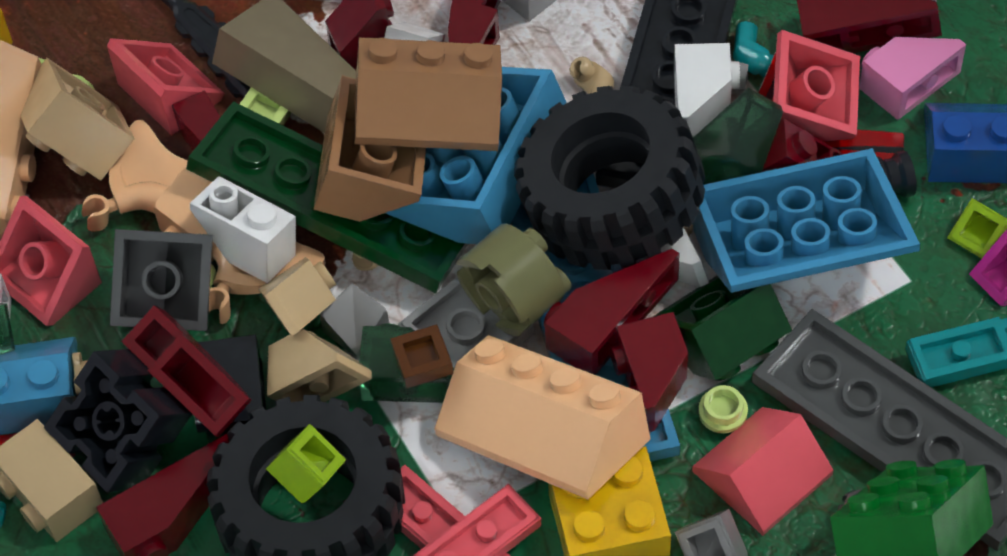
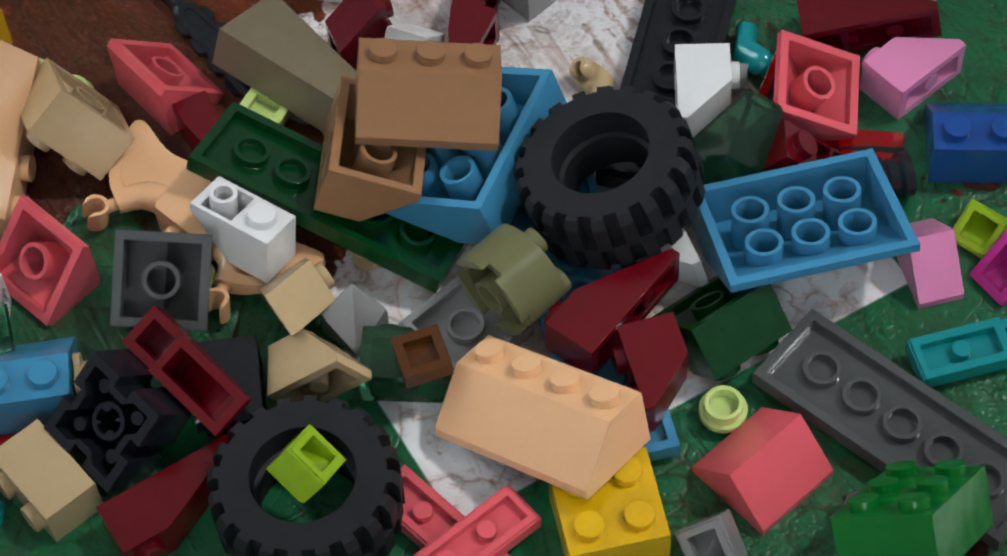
none -> bright pink slope [896,218,965,310]

